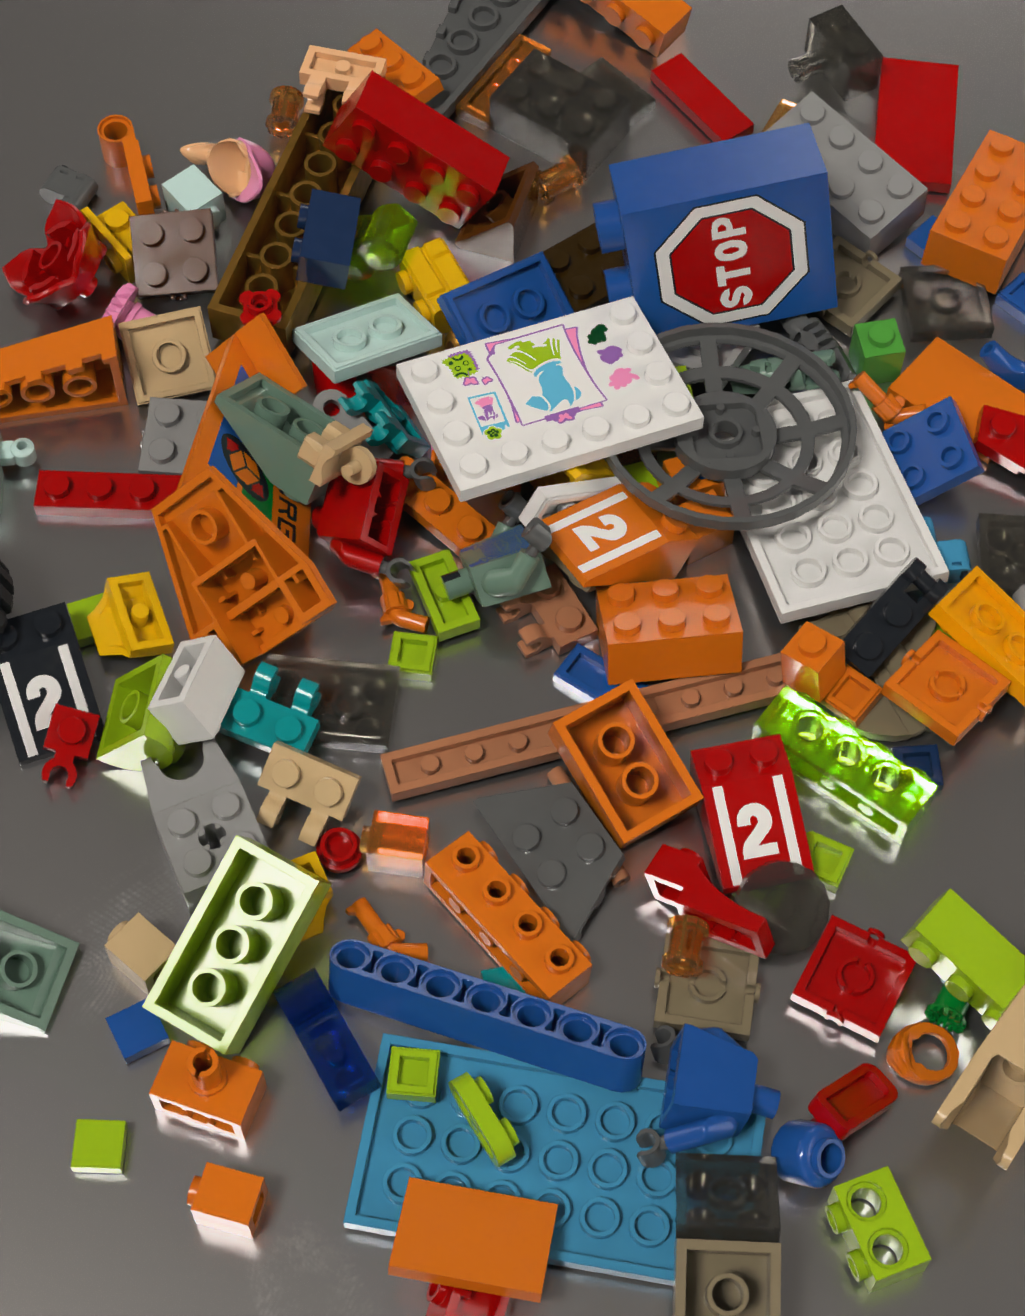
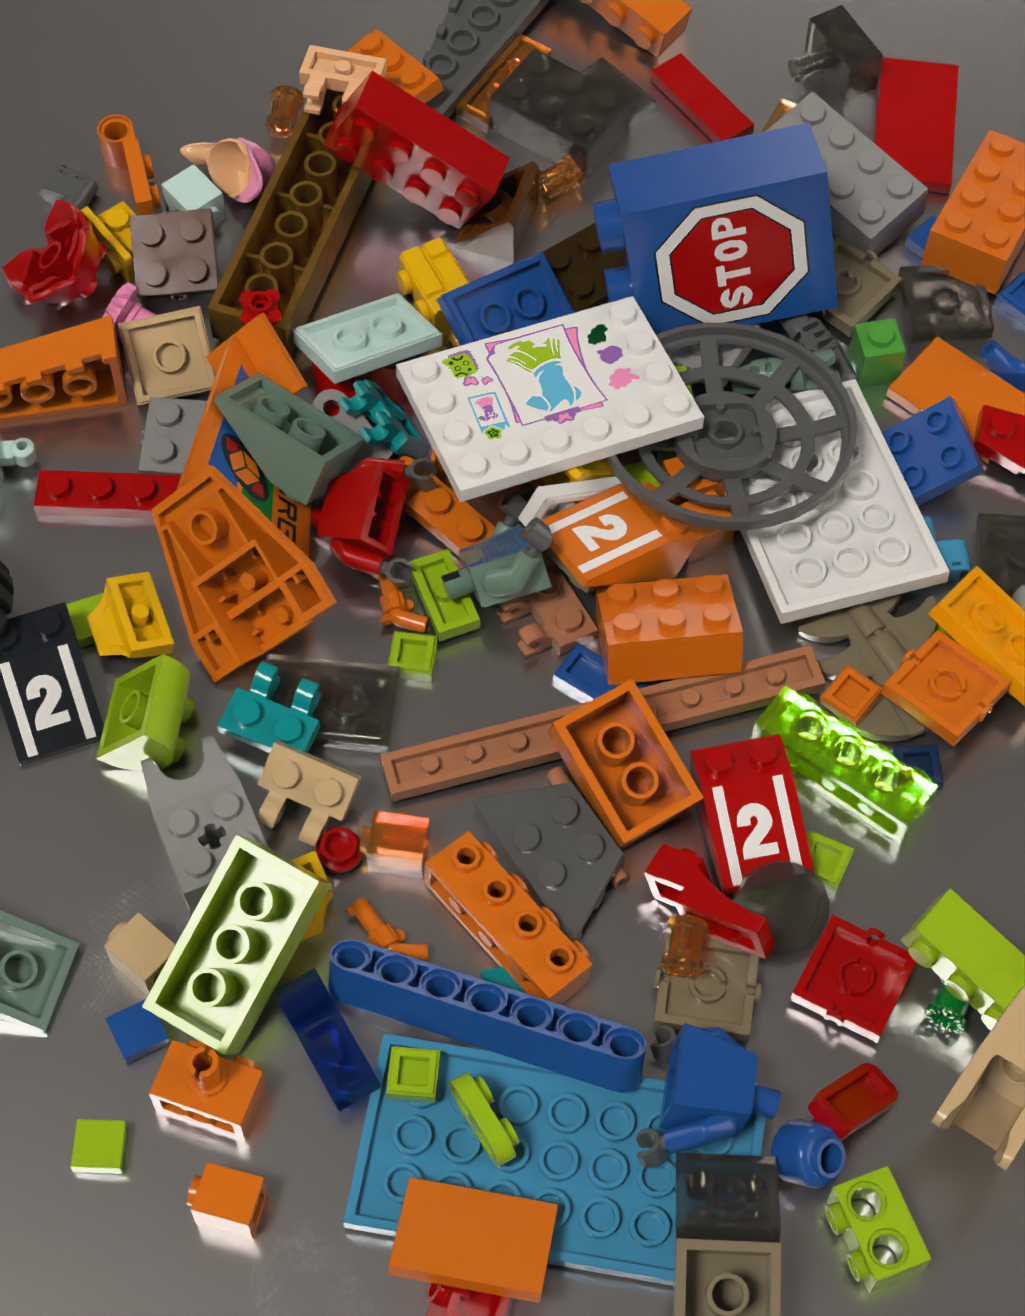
red plate [41,704,100,789] -> none
white brick [147,634,245,745] -> none
dark blue brick [290,189,361,290] -> none
tan hips [297,420,377,487] -> none
clear neon green brick [347,203,418,281] -> none
orange brick [780,621,846,703] -> none
black plate [841,557,950,678] -> none
orange piece [848,371,927,430] -> none
orange piece [885,1022,959,1086] -> none

